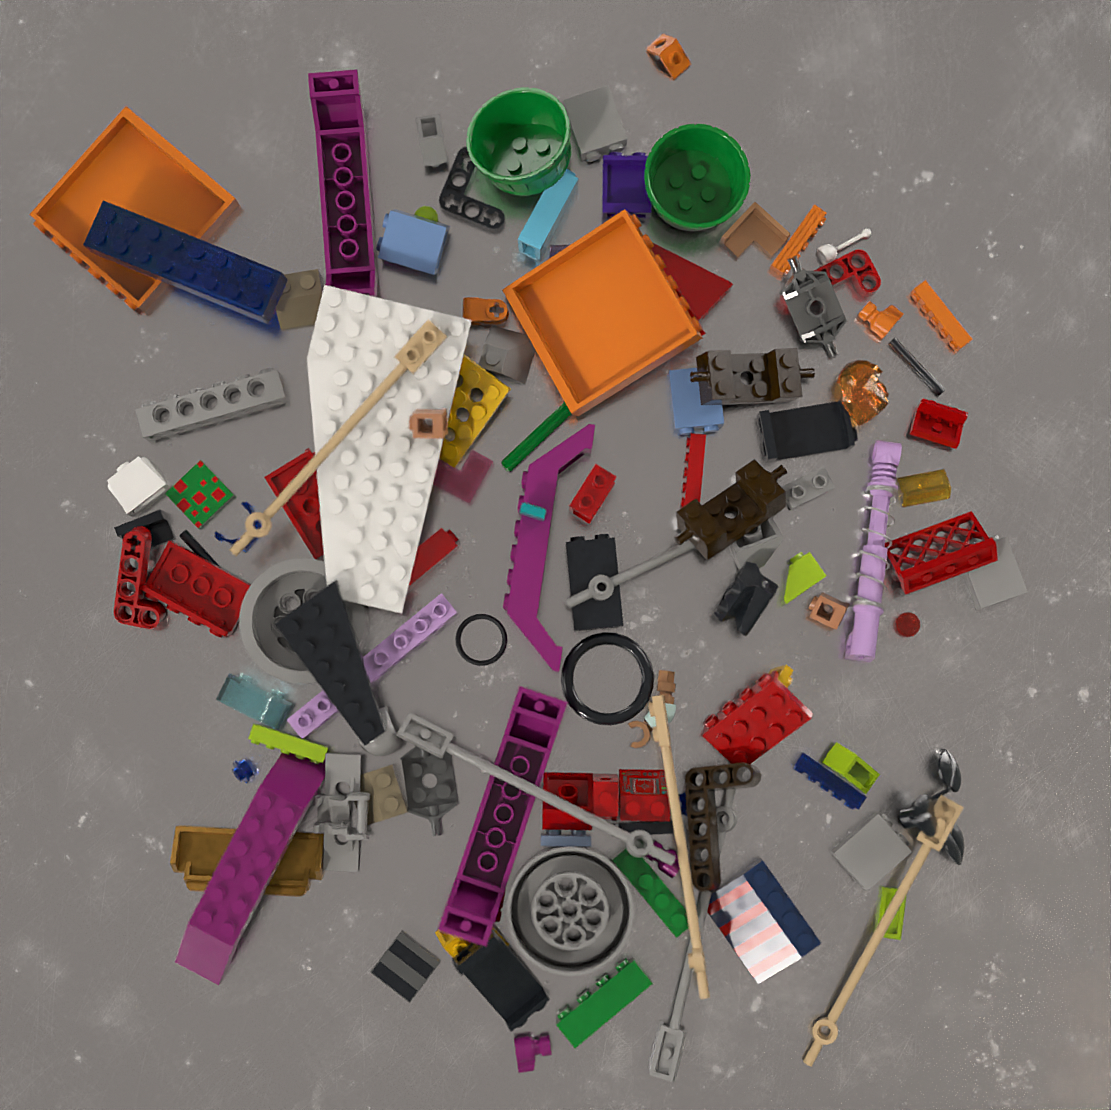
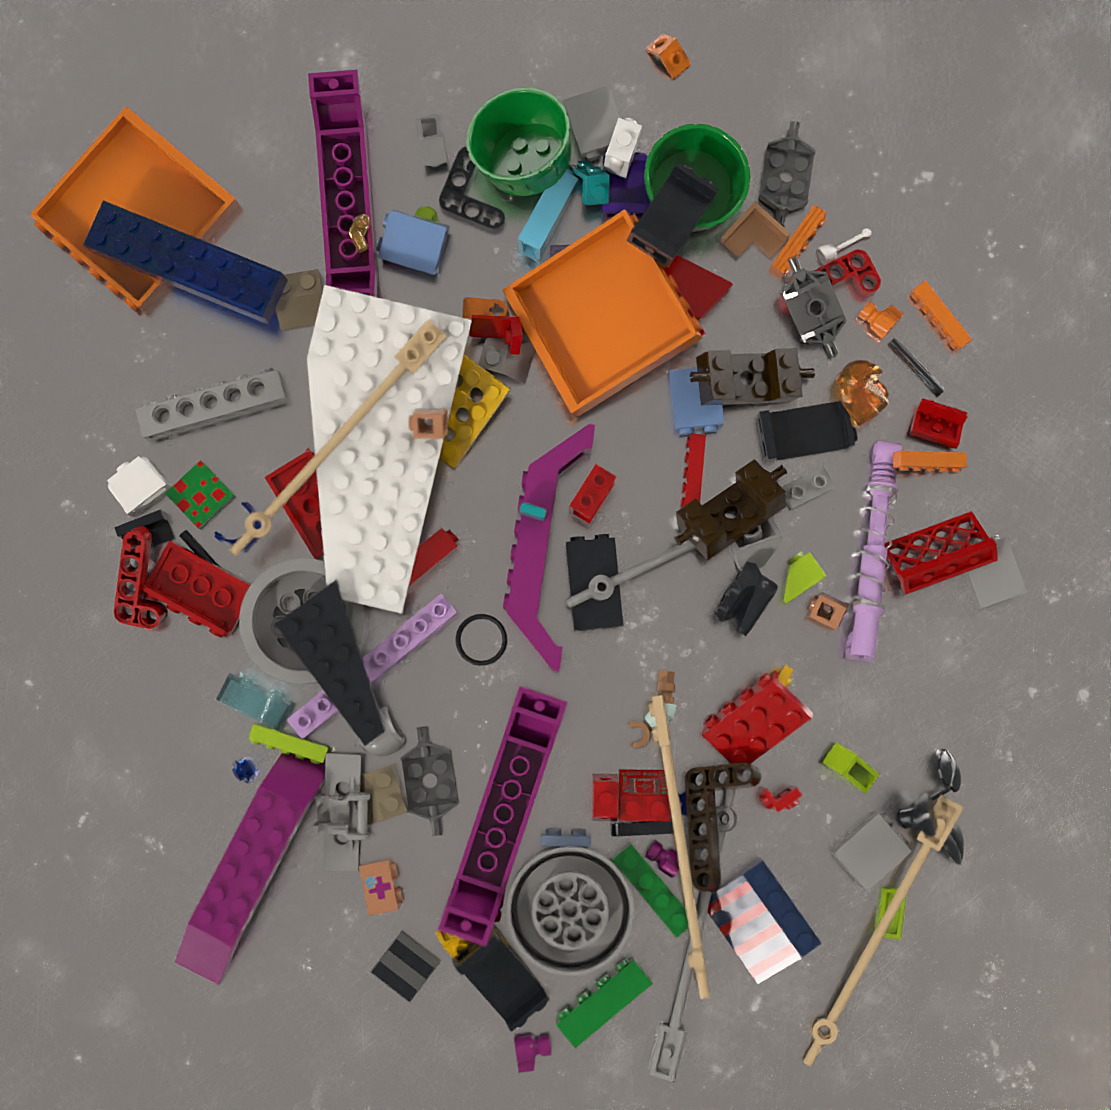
pearl gold slope [170,826,324,897] -> none
light grey bar [397,712,676,865] -> none
clear pink plate [433,450,494,505] -> none
green axle [501,402,571,471] -> none
red slope [542,772,593,830] -> none
black wedge [561,632,654,726] -> none
clear blue piece [792,752,867,810] -> none
clear red plate [895,612,920,637] -> none
clear yellow slope [897,469,951,507] -> none
none -> clear yellow arm [349,214,370,253]
none -> nougat brick [359,858,403,916]
none -> red bracket [469,315,523,355]
none -> teal bracket [569,161,609,205]
none -> white torso [603,118,642,178]
none -> black panel [626,162,719,268]
none -> red bracket [758,785,803,812]
none -> dark grey plate [759,121,816,227]
none -> orange piece [893,451,967,472]

